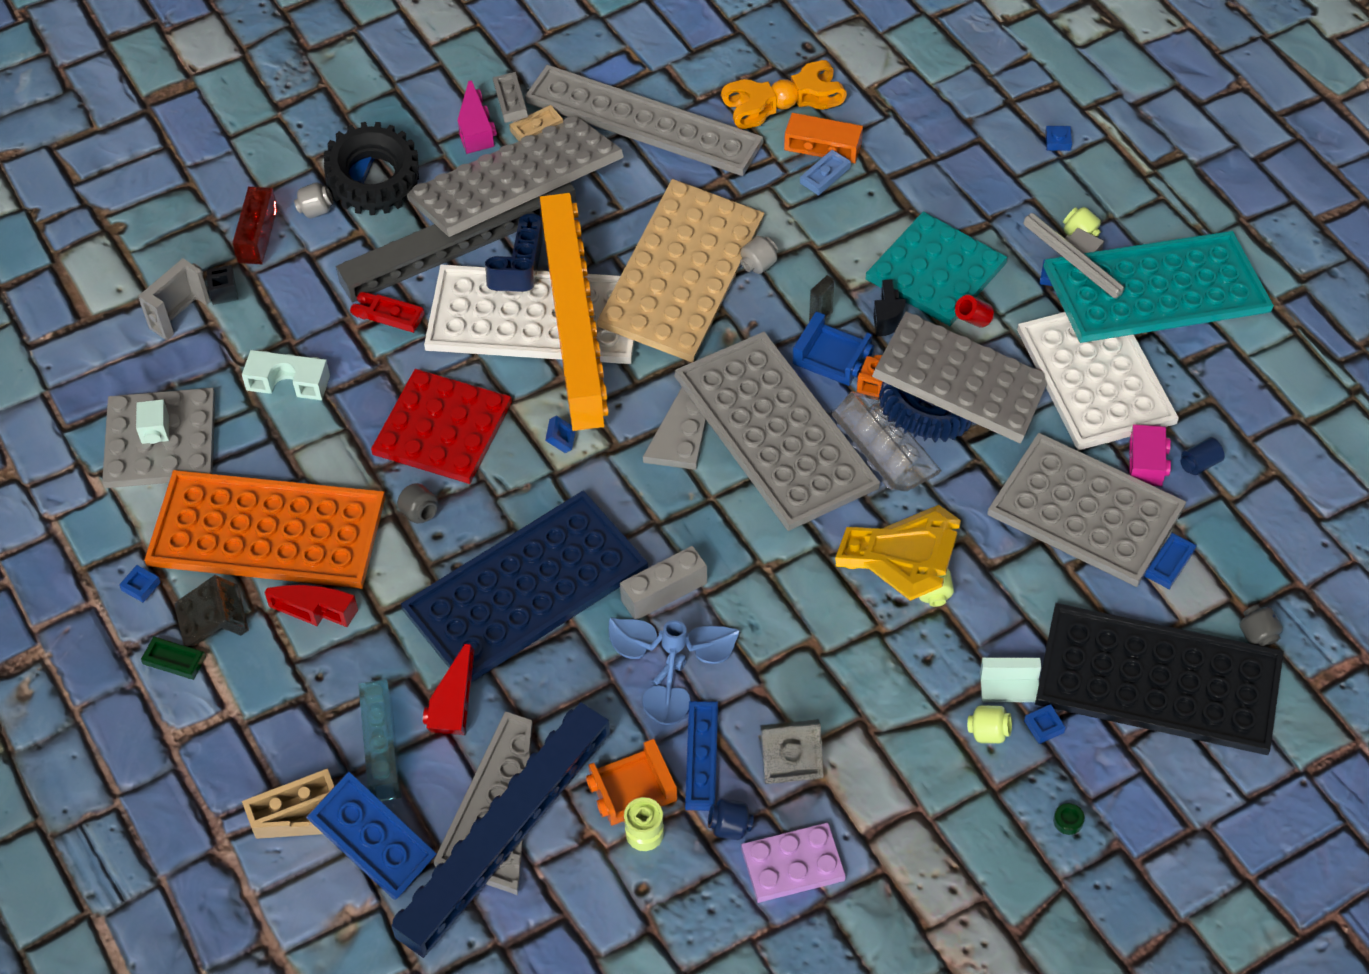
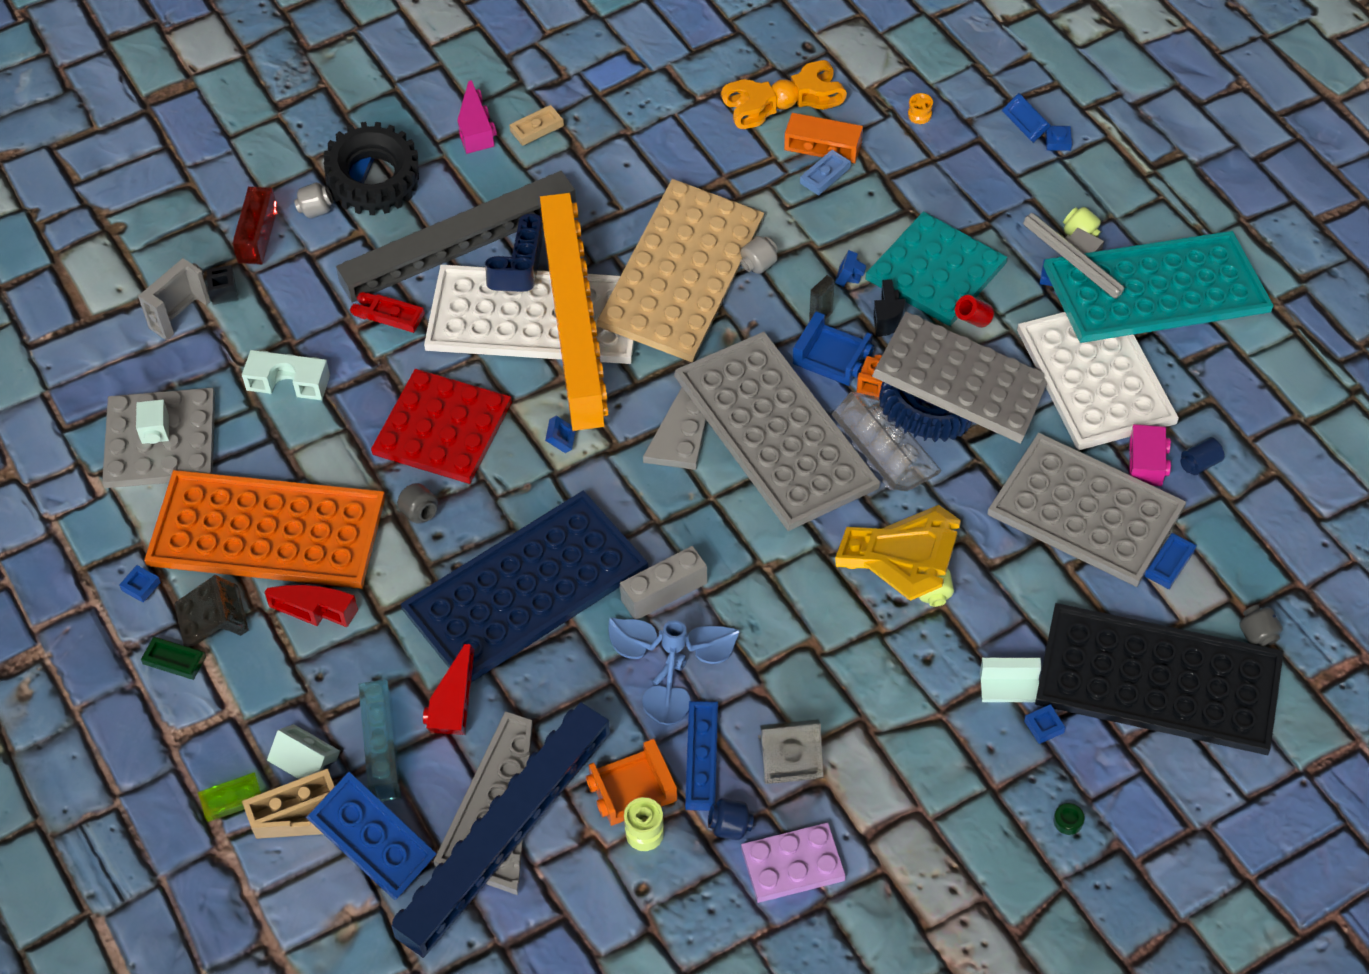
light grey plate [407,116,624,237] -> none
light grey plate [493,72,528,123] -> none
light grey plate [525,65,763,176] -> none
yellowish green head [967,705,1012,744] -> none
none -> clear neon green plate [198,772,262,822]
none -> light aqua panel [267,724,340,779]
none -> blue tile [835,250,866,287]
none -> light orange wheel [908,93,933,124]
none -> blue tile [1002,93,1051,143]

